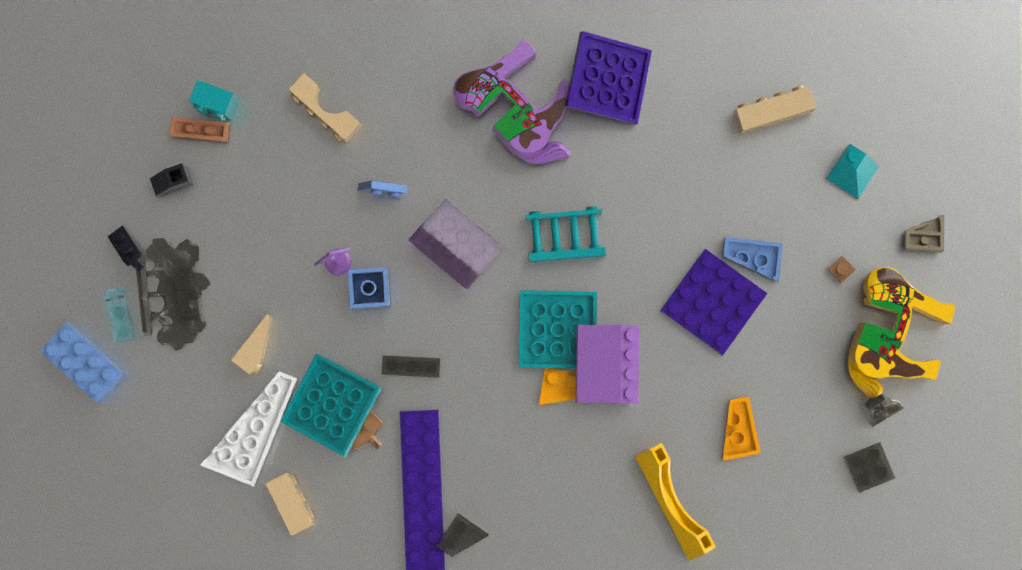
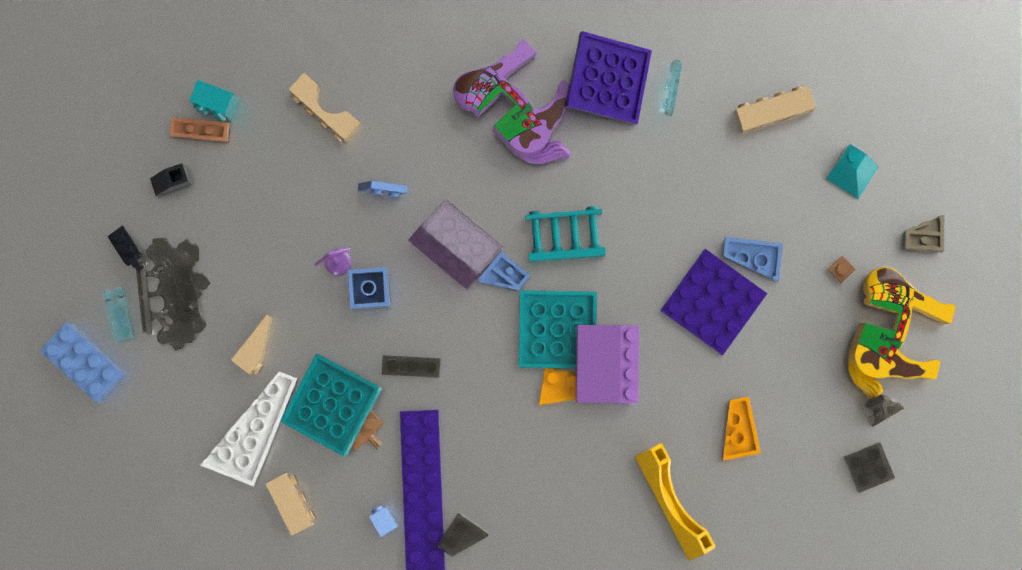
none -> light blue brick [369,505,399,537]
none -> medium blue wing [478,252,531,291]
none -> clear light blue plate [662,60,682,116]

